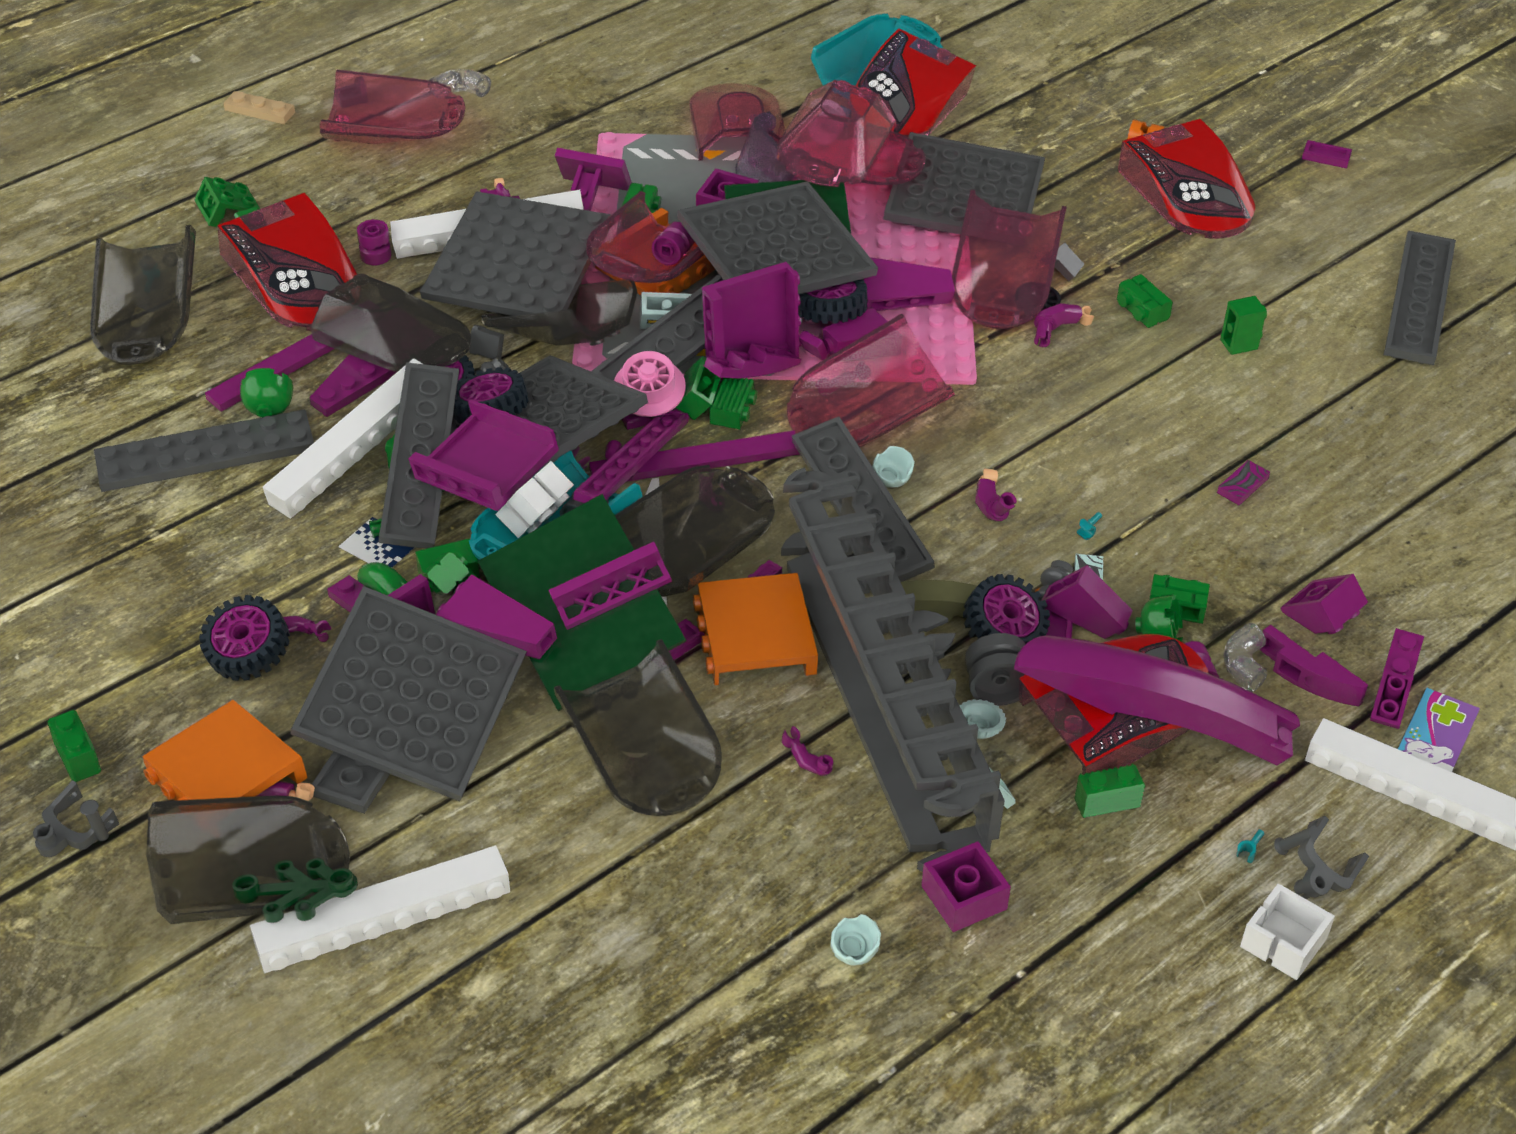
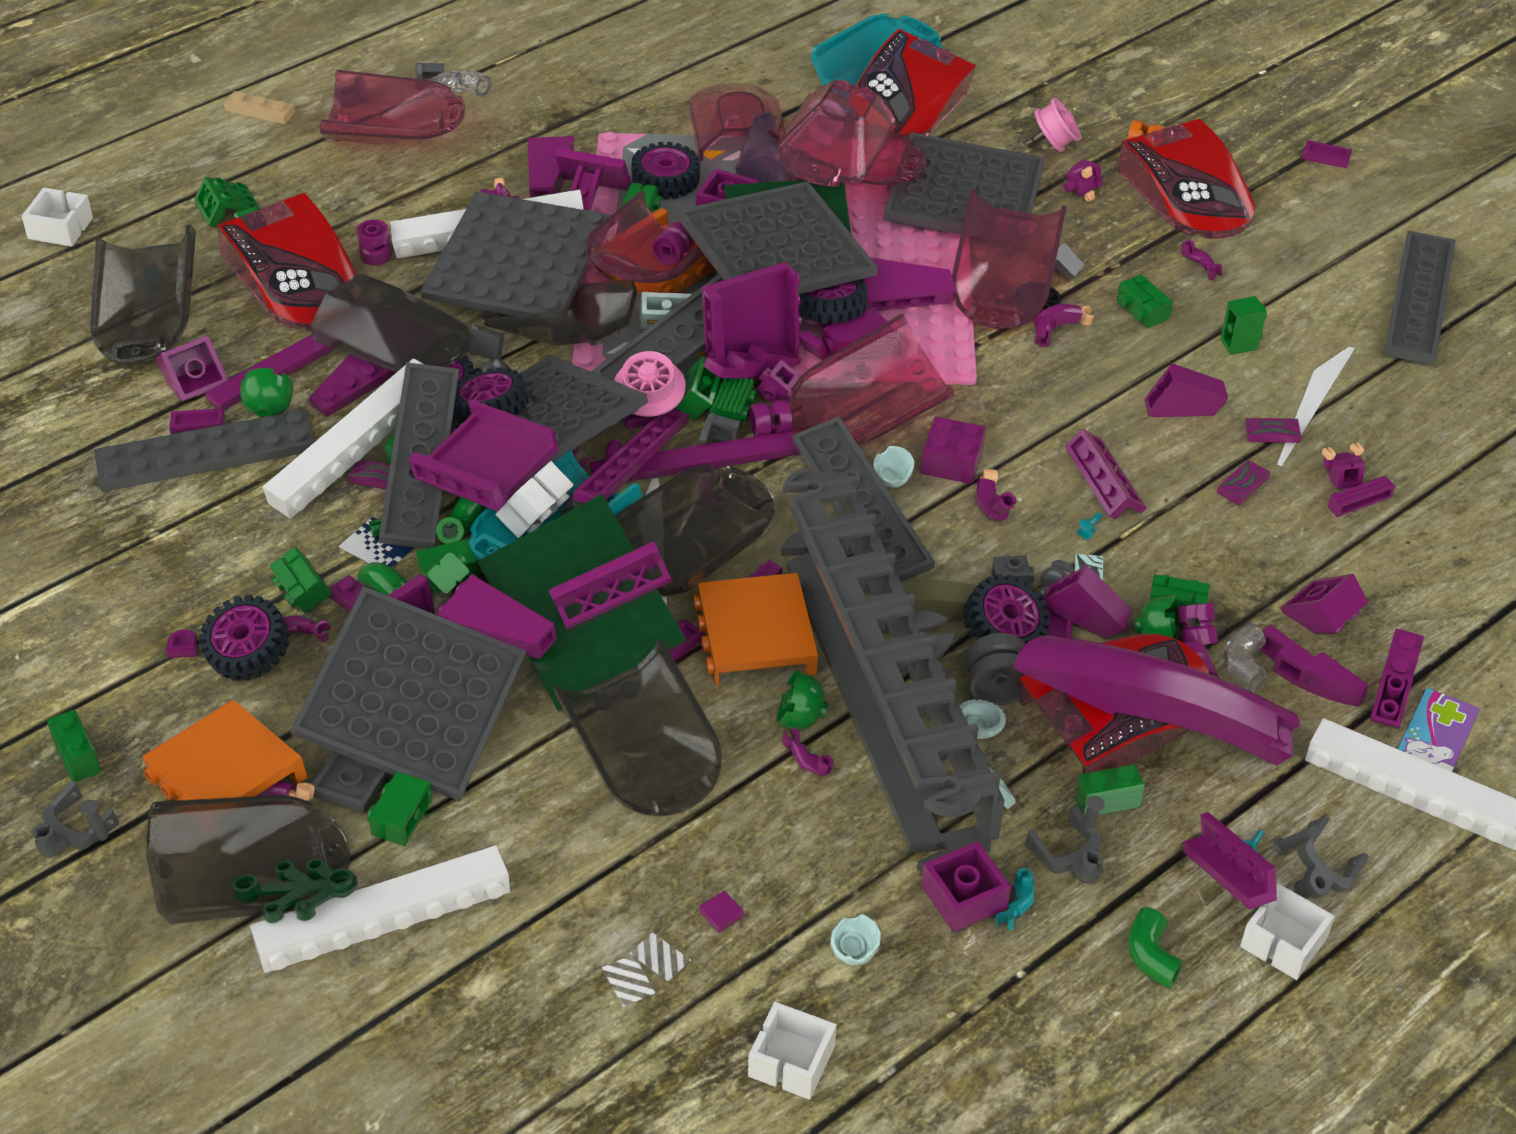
none -> white piece [22,188,93,247]
none -> magenta slope [155,335,228,402]
none -> magenta tile [167,629,198,658]
none -> magenta tile [169,408,225,434]
none -> green brick [270,547,331,613]
none -> magenta tile [349,459,390,490]
none -> green brick [367,772,432,846]
none -> dark grey tile [415,63,445,90]
none -> green cylinder [436,497,486,544]
none -> magenta slope [528,136,575,198]
none -> sticker [602,954,655,1007]
none -> clear sticker [629,932,691,981]
none -> black wheel [631,142,700,199]
none -> dark grey tile [698,412,740,444]
none -> magenta tile [699,890,744,933]
none -> white piece [748,1002,837,1100]
none -> magenta wheel [749,399,792,437]
none -> magenta brick [756,360,800,402]
none -> green cylinder [776,670,828,731]
none -> magenta brick [921,417,986,484]
none -> dark grey brick [991,555,1034,587]
none -> teal arm [995,868,1034,931]
none -> bright pink wheel [1025,97,1082,152]
none -> dark grey piece [1025,796,1105,884]
none -> magenta piece [1063,159,1103,202]
none -> magenta fence [1065,428,1147,519]
none -> green cylinder [1127,907,1183,989]
none -> magenta slope [1144,363,1228,417]
none -> magenta wheel [1177,603,1218,644]
none -> magenta arm [1181,240,1222,280]
none -> magenta fence [1183,812,1277,910]
none -> magenta tile [1245,418,1301,443]
none -> white sticker [1277,347,1355,466]
none -> magenta piece [1322,443,1365,489]
none -> magenta piece [1327,476,1395,517]

